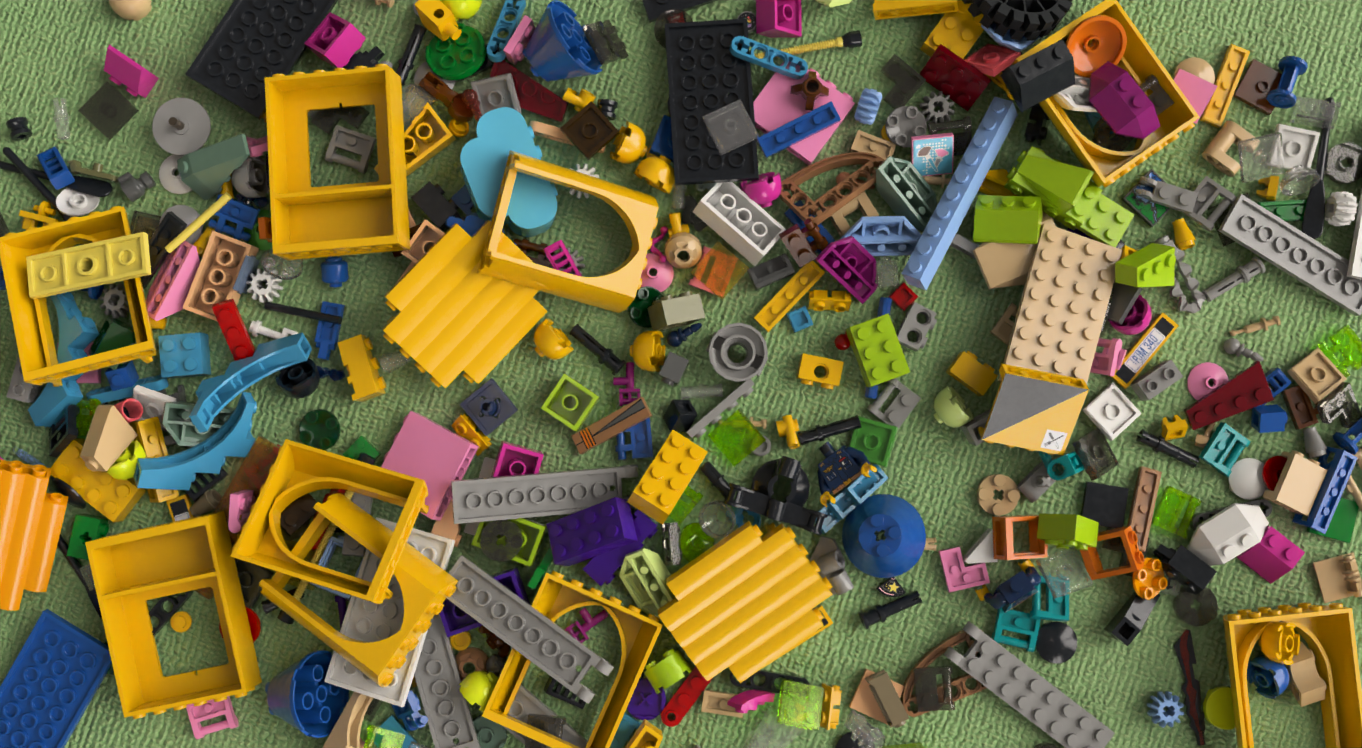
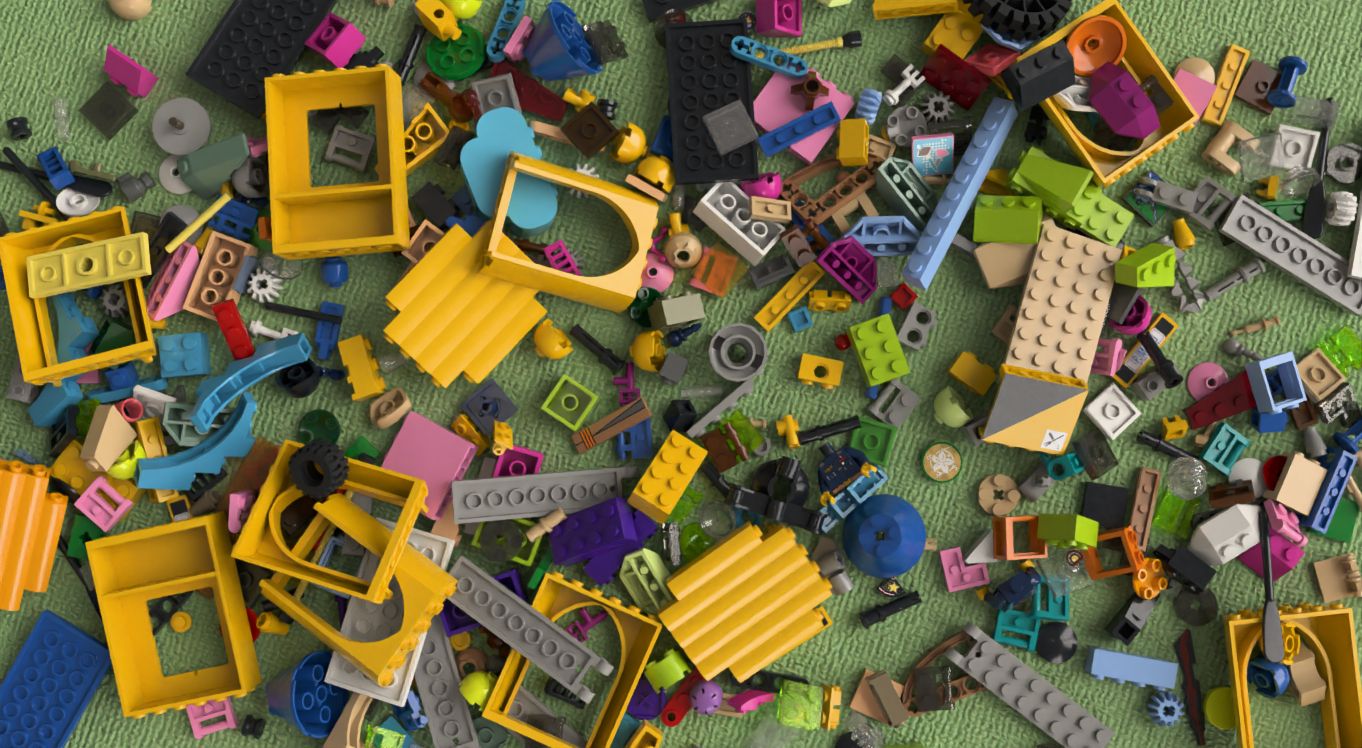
none -> bright pink plate [74,475,134,532]
none -> black wheel [241,715,266,740]
none -> yellow cone [256,612,290,636]
none -> black tyre [288,439,349,498]
none -> tan piece [370,388,412,429]
none -> clear smoke plate [433,125,475,170]
none -> yellow hinge [492,420,513,456]
none -> tan pin [525,507,567,543]
none -> light nougat tile [625,174,669,203]
none -> medium lavender helmet [689,679,723,715]
none -> reddish brown plate [700,421,750,474]
none -> tan plate [749,196,792,224]
none -> yellow brick [836,118,869,167]
none -> white hinge [883,64,926,106]
none -> tile [920,442,963,483]
none -> tile [1062,549,1085,571]
none -> light blue brick [1085,646,1178,691]
none -> black pin [1137,330,1183,389]
none -> clear piece [1167,456,1207,500]
none -> reddish brown plate [1208,479,1256,508]
none -> light blue window [1245,351,1307,415]
none -> piece [1259,510,1284,664]
none -> bright pink plate [1263,498,1308,547]

